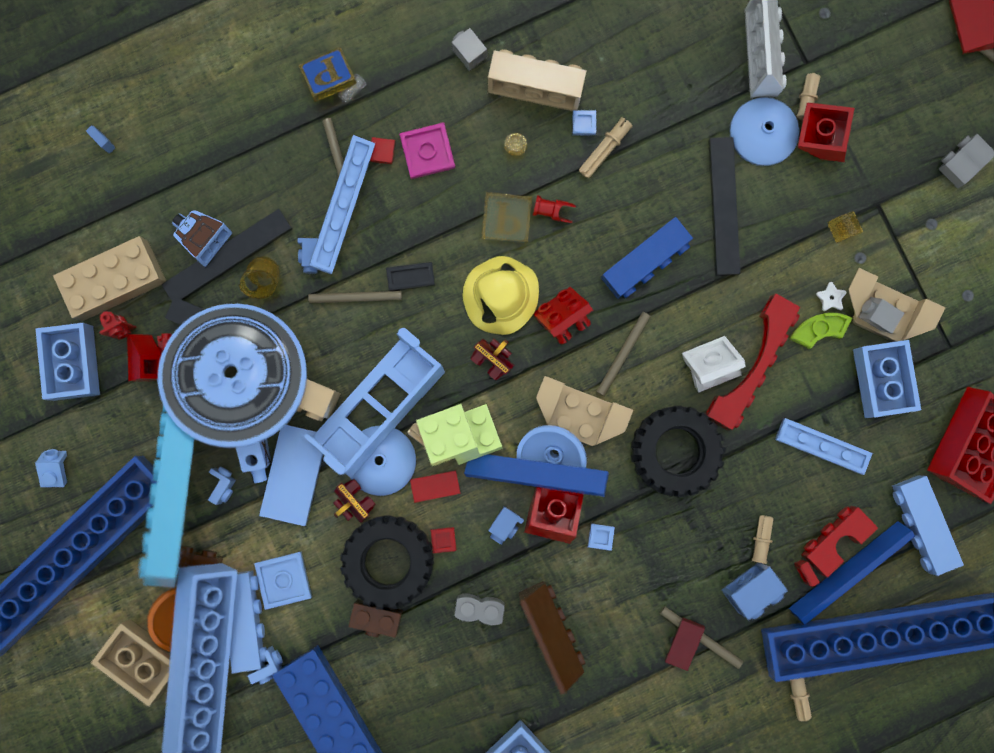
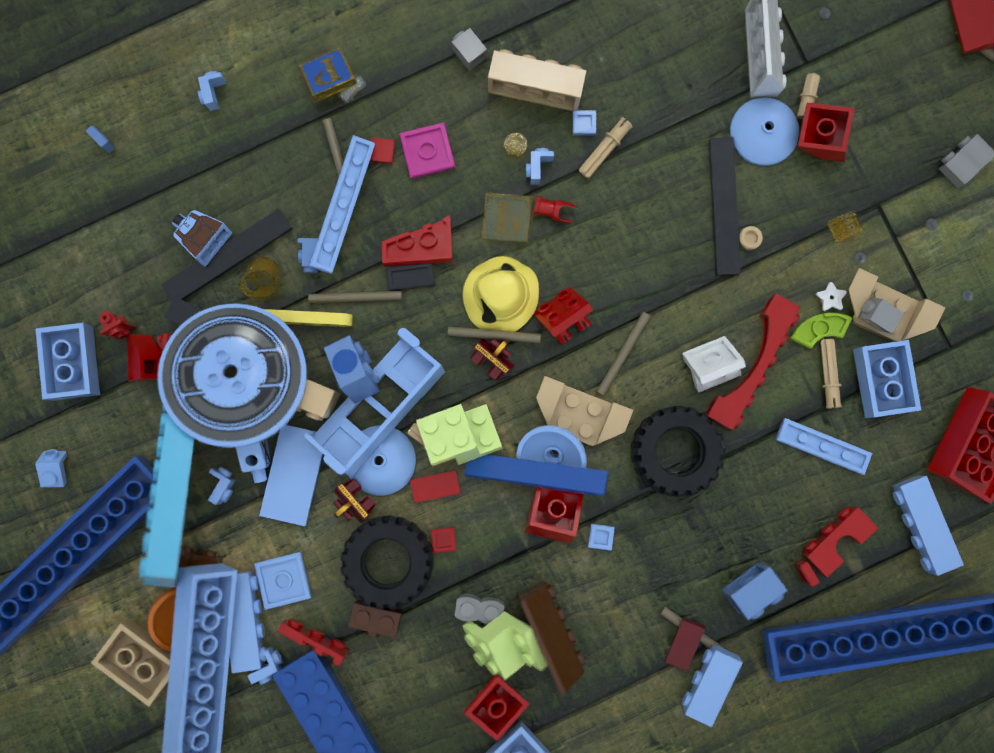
tan brick [53,236,166,321] -> none
medium blue brick [488,506,524,545] -> none
blue brick [601,217,693,299] -> none
tan axle [752,515,774,564] -> none
blue tile [789,521,915,625] -> none
tan axle [790,678,812,721] -> none
none -> light blue bracket [198,71,227,111]
none -> light yellow beam [264,309,353,327]
none -> red wing [277,618,350,666]
none -> medium blue brick [324,335,380,403]
none -> red wing [382,216,453,267]
none -> dark tan bar [448,327,541,343]
none -> yellowish green bracket [462,611,548,680]
none -> red slope [463,674,529,741]
none -> light blue bracket [526,148,554,185]
none -> light blue brick [682,644,743,727]
none -> tan tile [739,226,763,250]
none -> tan axle [820,339,842,409]

